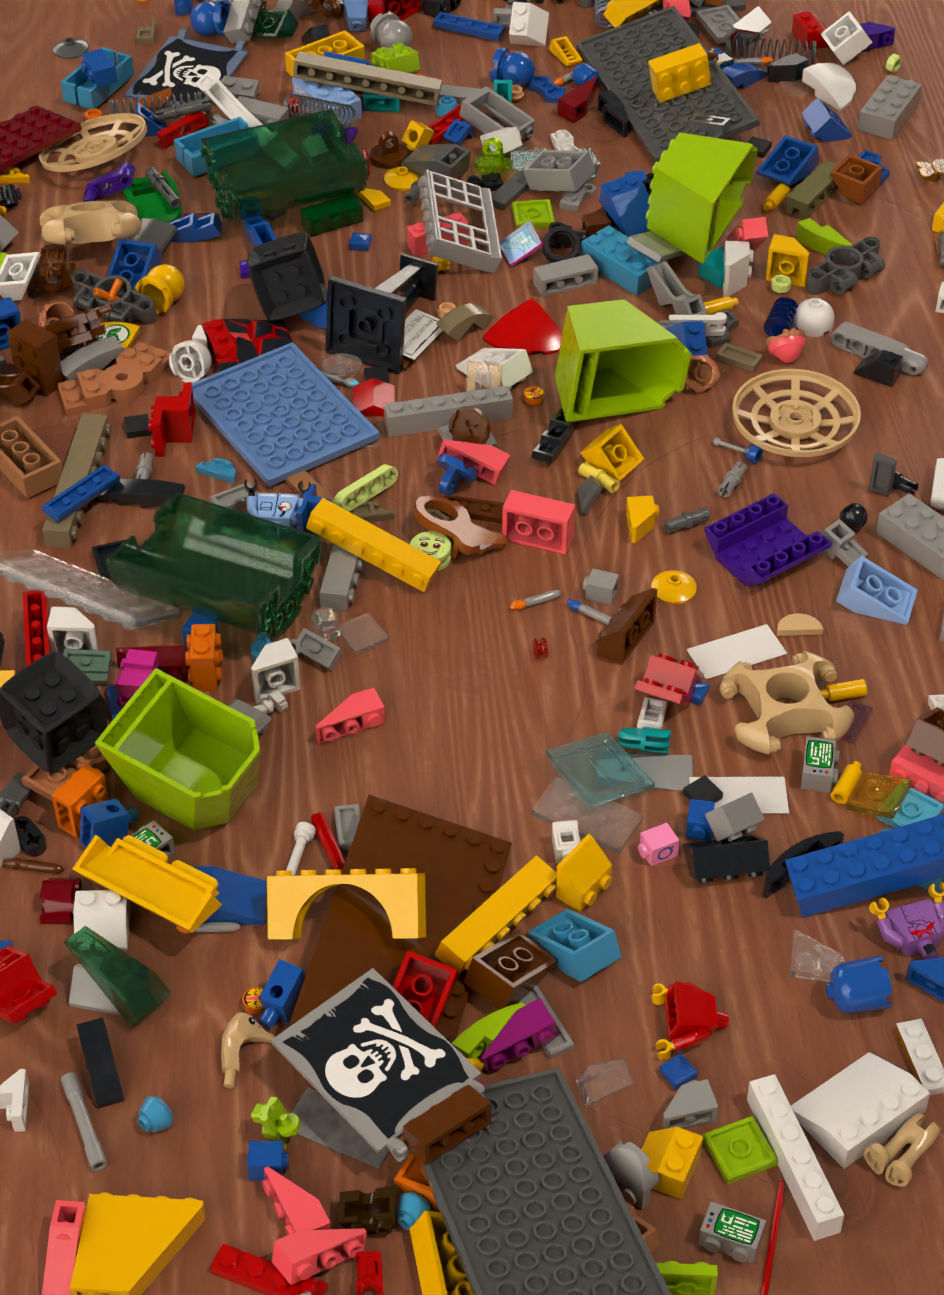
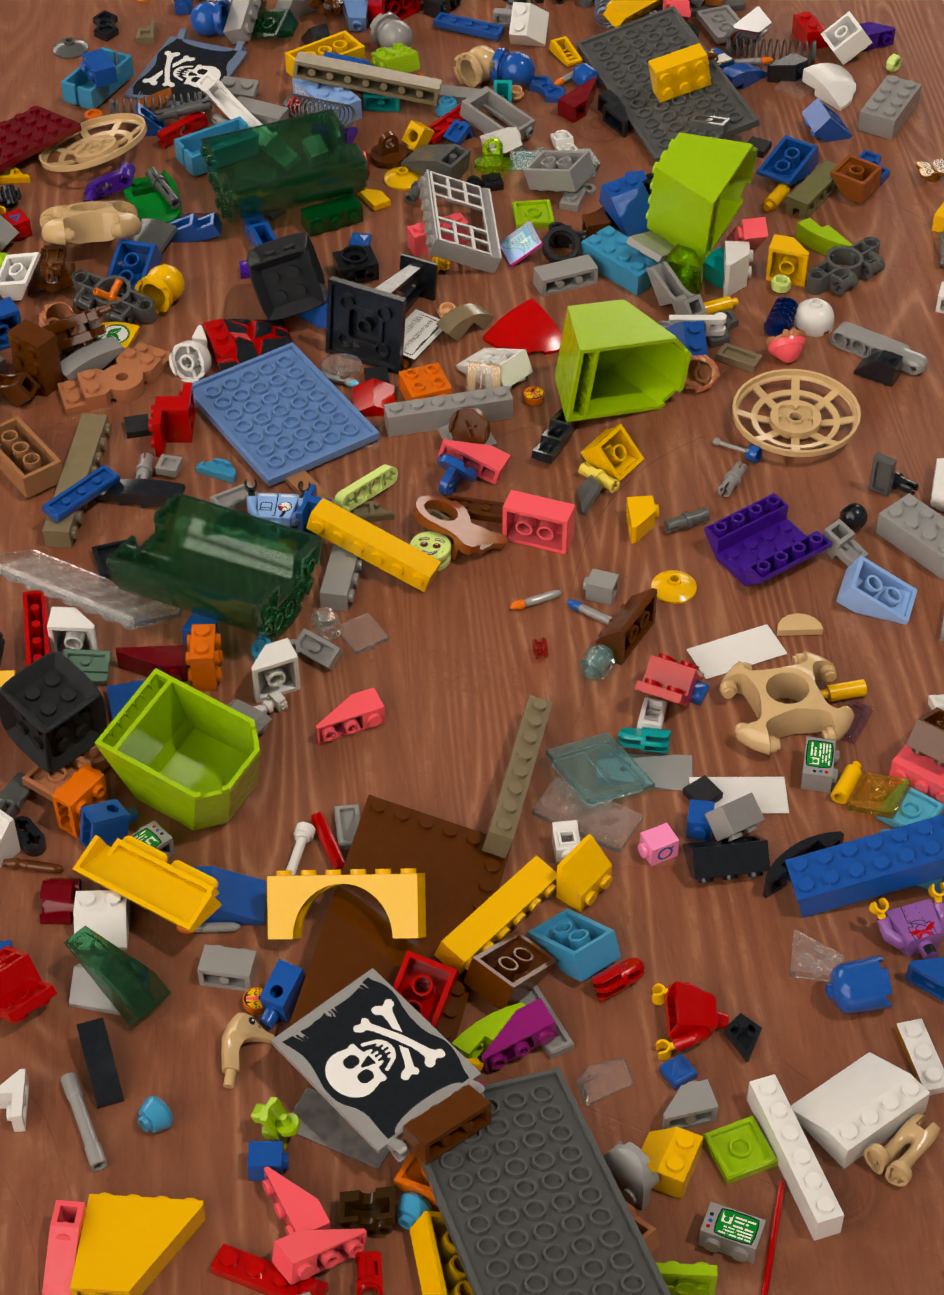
dark pink brick [115,649,159,710] -> none
dark grey tile [491,170,529,210] -> none
none -> red brick [2,208,33,242]
none -> black tile [93,10,119,42]
none -> light grey plate [155,454,183,478]
none -> light grey brick [197,944,258,991]
none -> black brick [332,245,379,283]
none -> orange brick [399,363,452,401]
none -> tan tile [454,45,495,88]
none -> dark tan brick [482,695,552,859]
none -> clear light blue head [580,644,615,680]
none -> red arm [591,958,645,1002]
none -> clear neon green slope [666,244,704,295]
none -> black piece [724,1013,762,1062]

